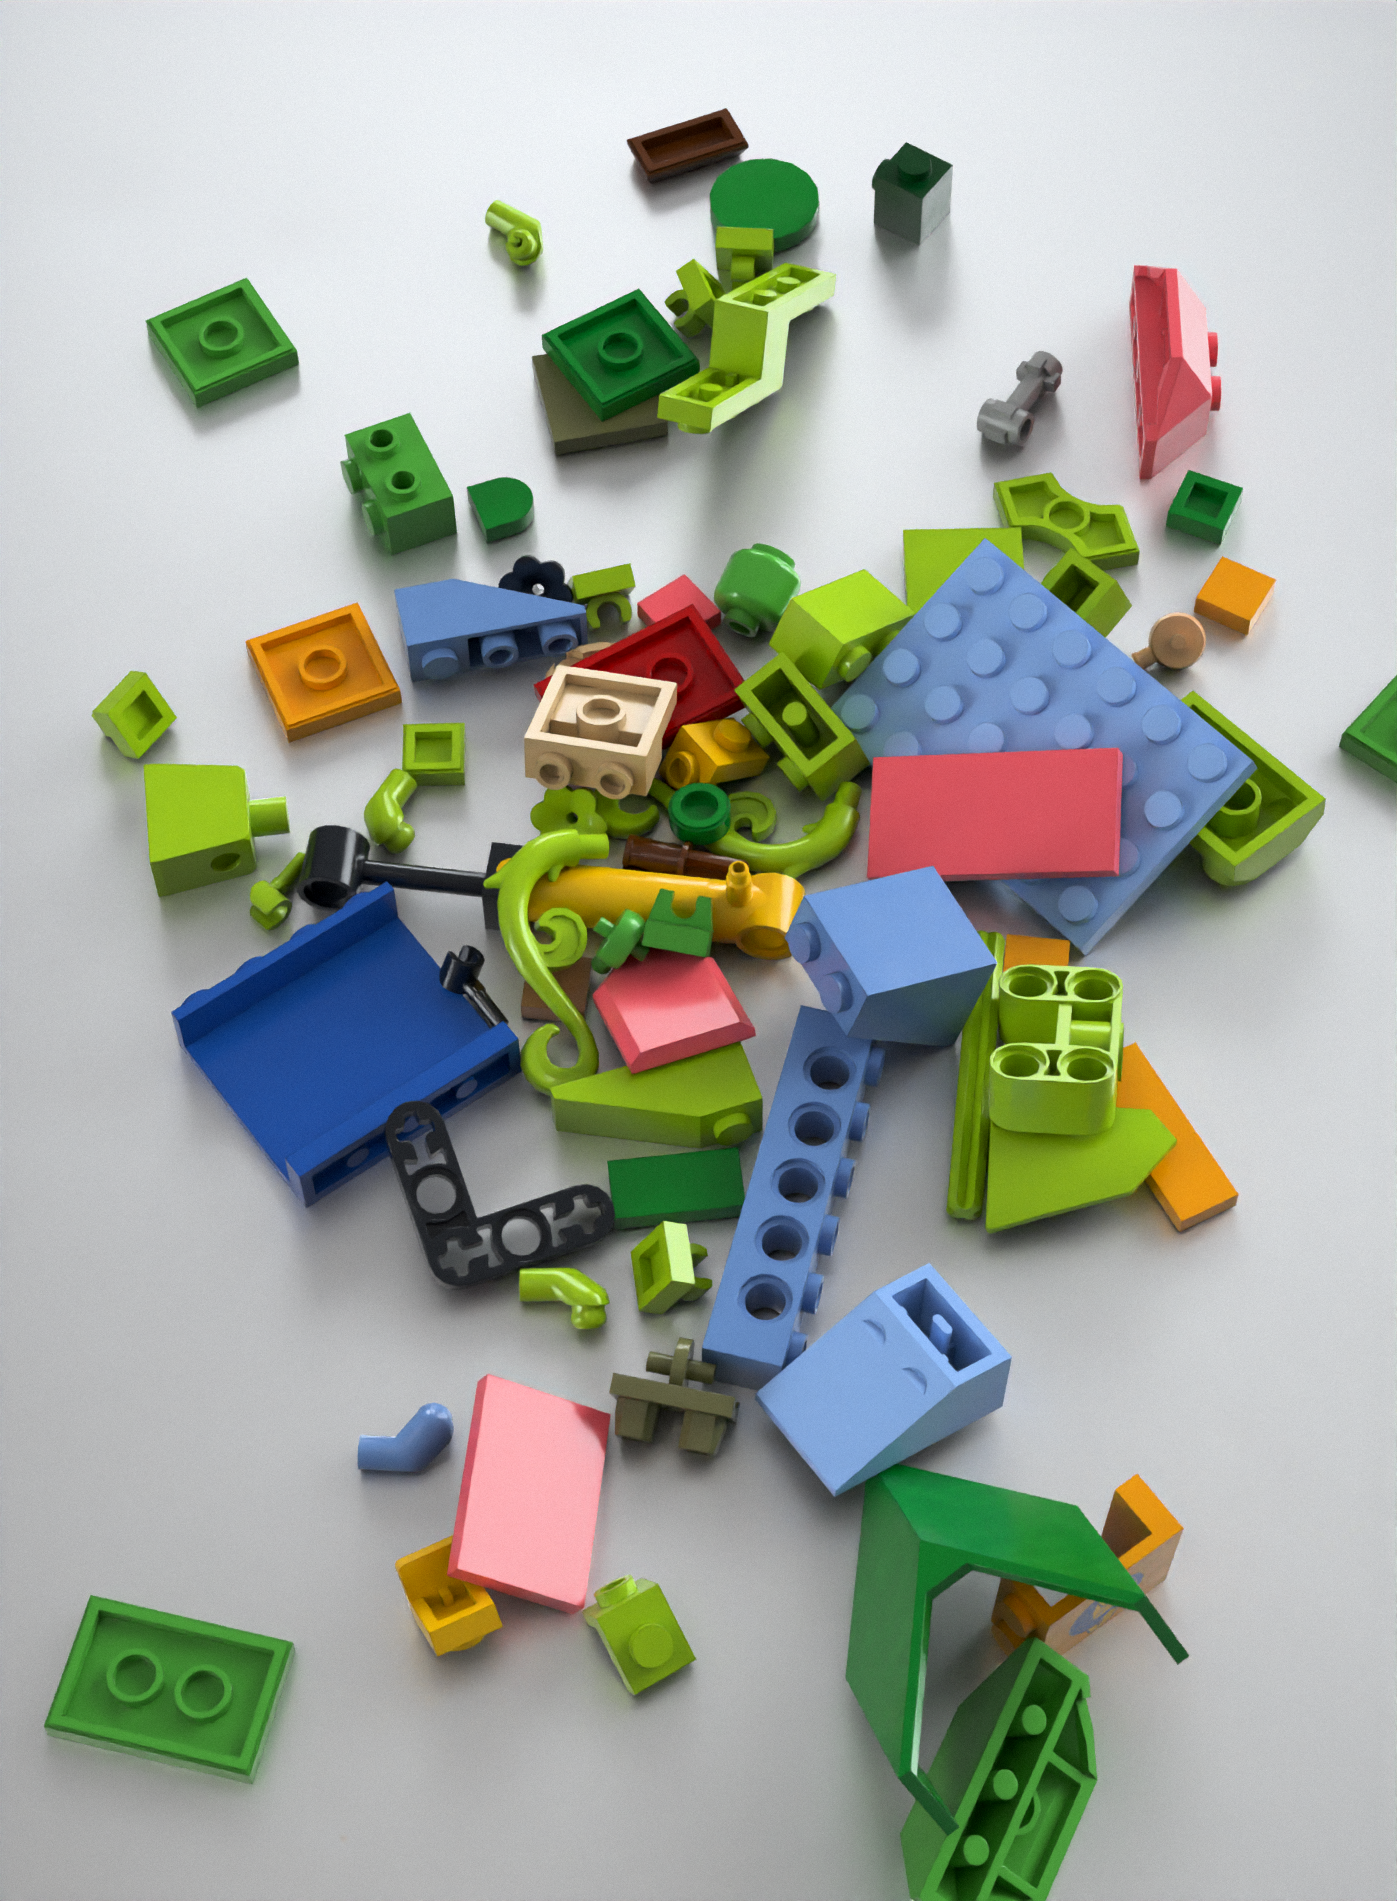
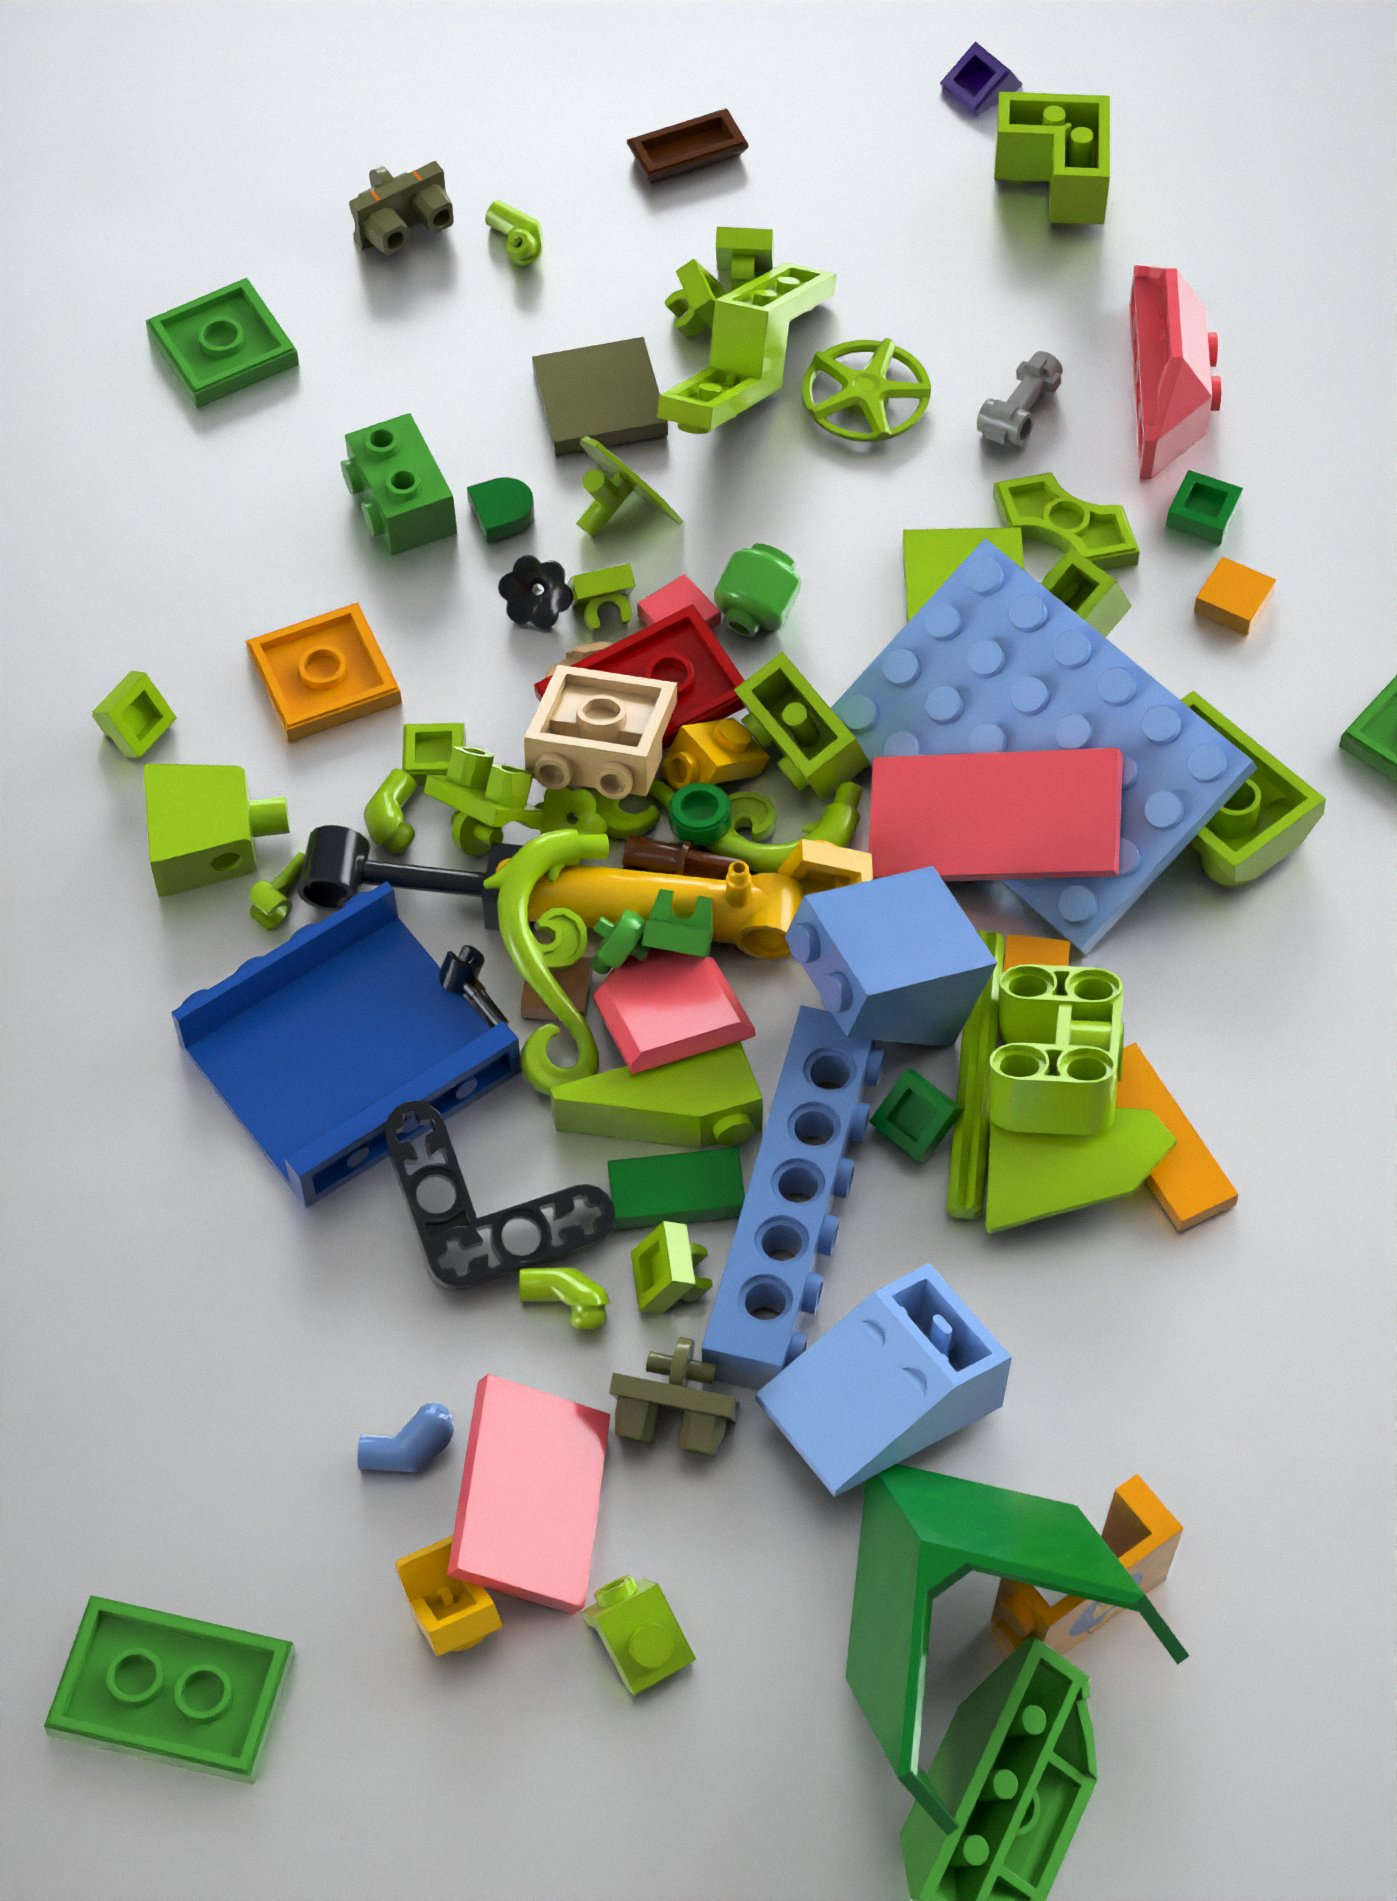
medium blue slope [394,579,588,682] -> none
green tile [542,288,700,422] -> none
green tile [710,158,819,252] -> none
lime brick [768,569,916,690] -> none
dark green brick [871,142,953,246] -> none
light nougat piece [1131,612,1206,670] -> none
none -> olive hips [349,161,454,257]
none -> lime hips [423,746,544,856]
none -> lime shield [576,436,683,538]
none -> yellow bracket [777,839,873,895]
none -> lime wheel [802,338,931,442]
none -> green tile [869,1069,964,1162]
none -> dark purple slope [940,41,1023,116]
none -> lime brick [994,92,1110,224]

